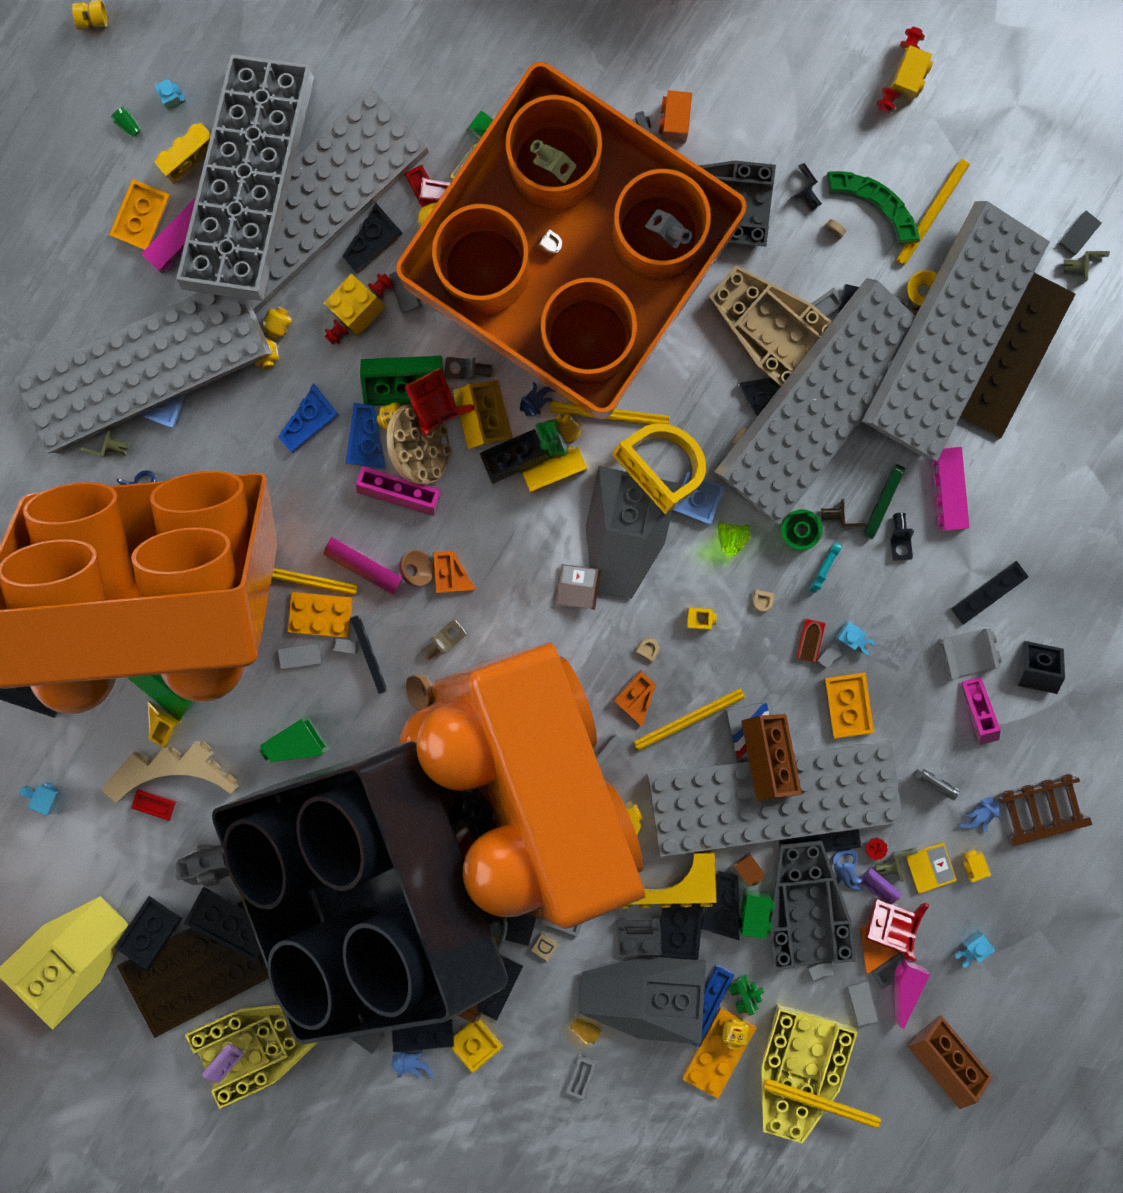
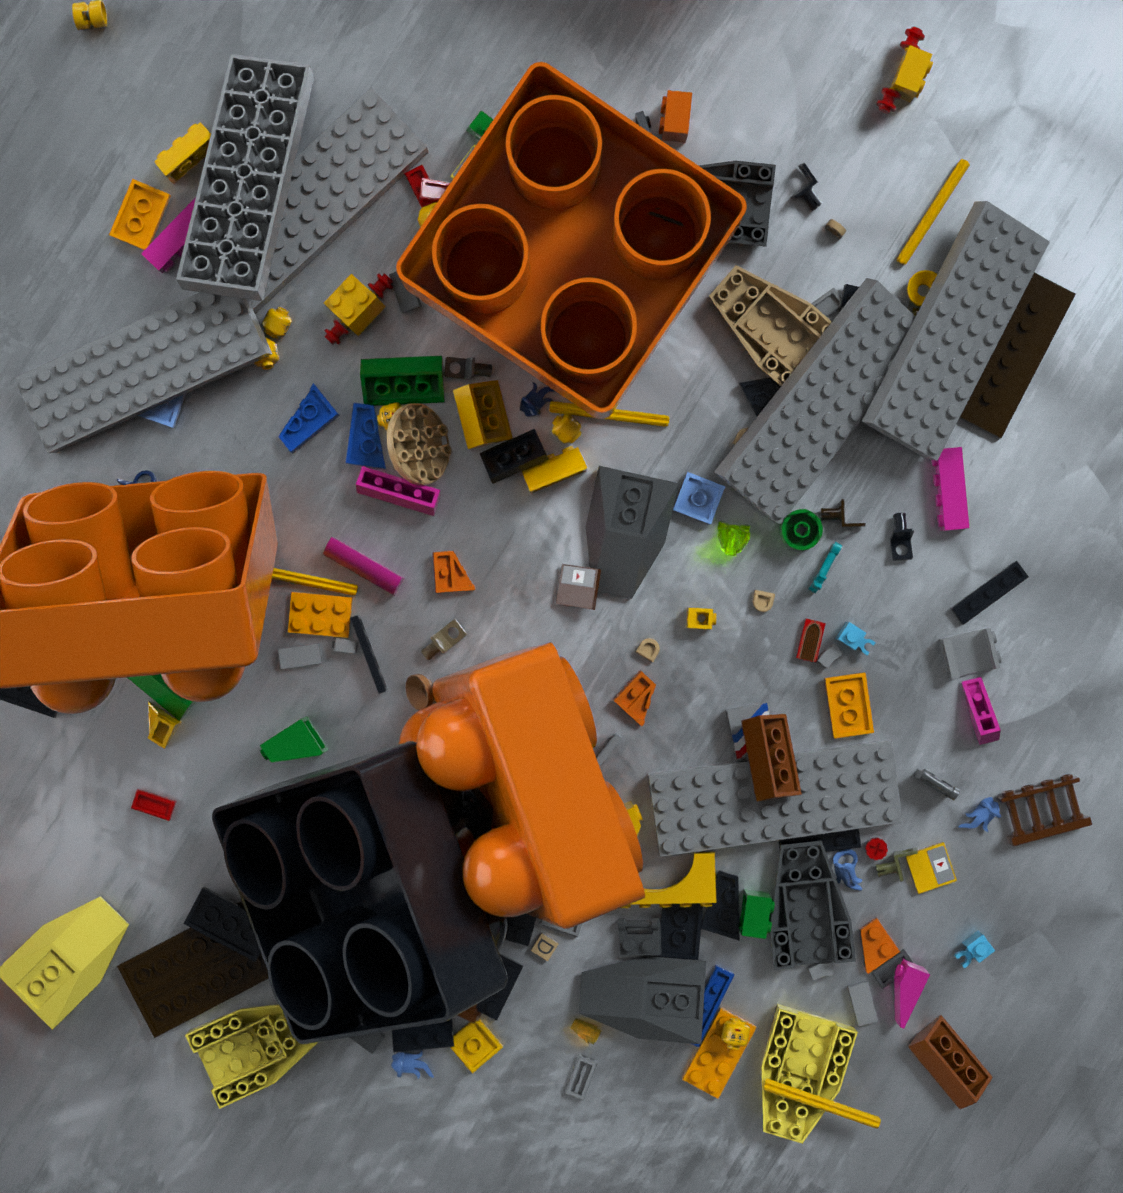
medium azure brick [19,782,61,816] -> none
olive bracket [80,429,129,457] -> none
tan arch [101,741,239,803] -> none
green cone [111,106,141,138] -> none
black plate [114,896,183,970] -> none
medium azure brick [154,78,186,110] -> none
light grey piece [173,845,229,887] -> none
lavender plate [202,1043,245,1084] -> none
black wing [342,203,403,273] -> none
medium nougat piece [399,550,434,587] -> none
red piece [405,369,474,436] -> none
olive bracket [530,140,576,183] -> none
green hips [536,419,568,458] -> none
tile [537,229,562,255] -> none
yellow window [612,423,706,514] -> none
yellow axle [634,689,745,751] -> none
dark grey bracket [645,209,692,248] -> none
green hips [728,974,765,1016] -> none
dark orange brick [733,853,765,886] -> none
green tile [827,171,920,244] -> none
medium lavender plate [859,868,902,905] -> none
dark green beam [863,463,905,539] -> none
piece [865,899,929,962] -> none
yellow brick [963,849,991,883] -> none
black slope [1017,641,1065,694] -> none
dark grey tile [1059,210,1102,256] -> none
olive bracket [1063,251,1110,281] -> none

